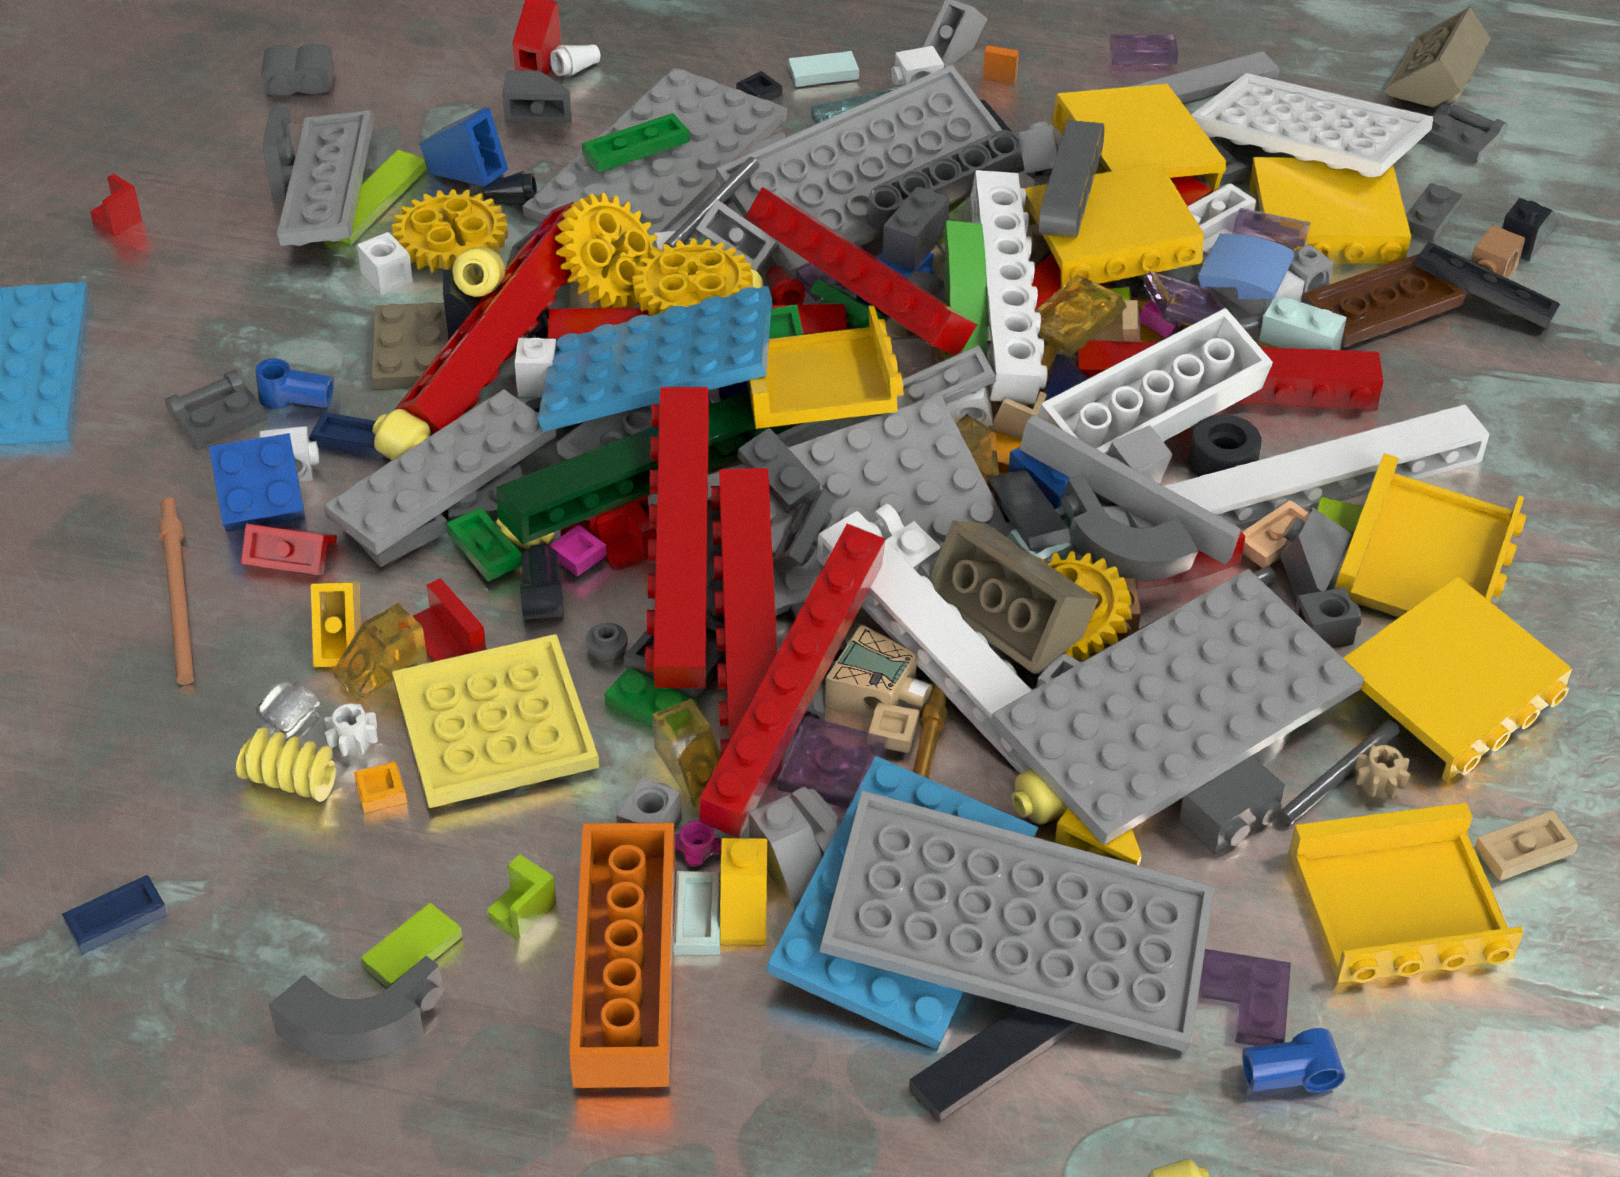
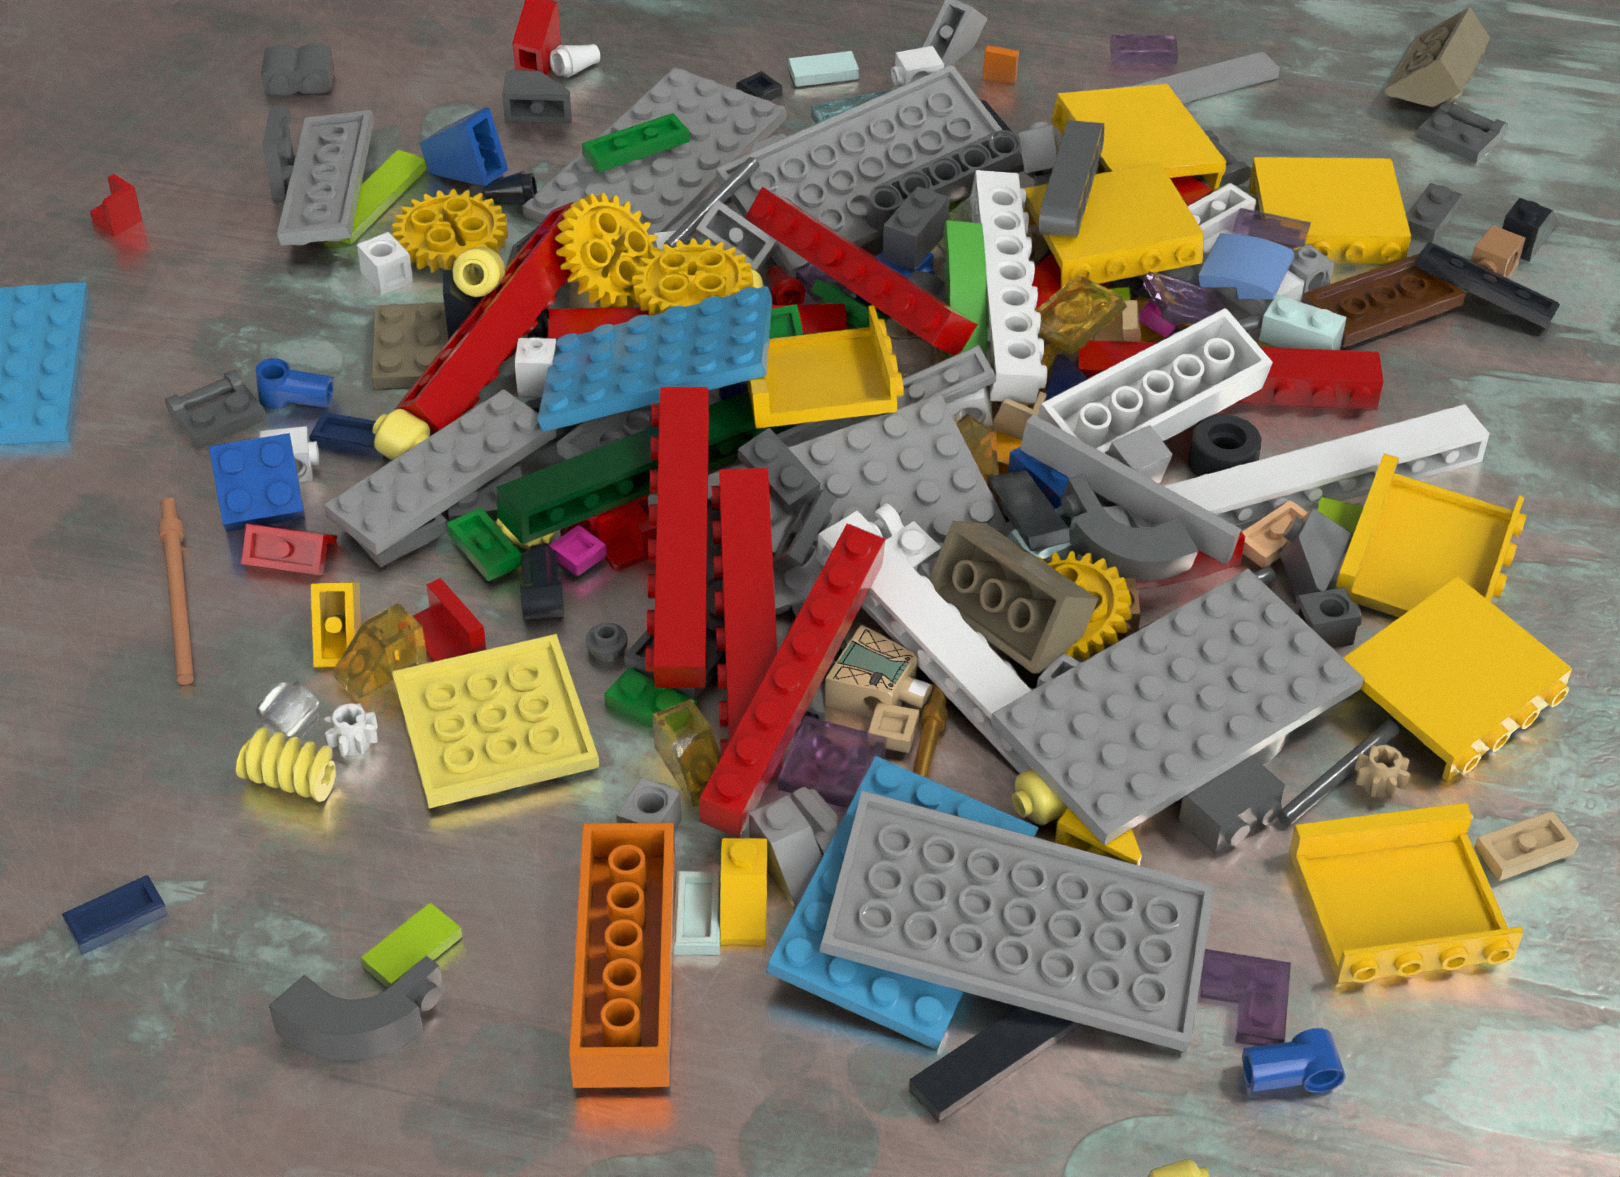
light orange tile [353,761,407,814] -> none
lime panel [487,854,557,939] -> none
dark pink plate [674,820,722,867] -> none
white plate [1191,73,1433,177] -> none

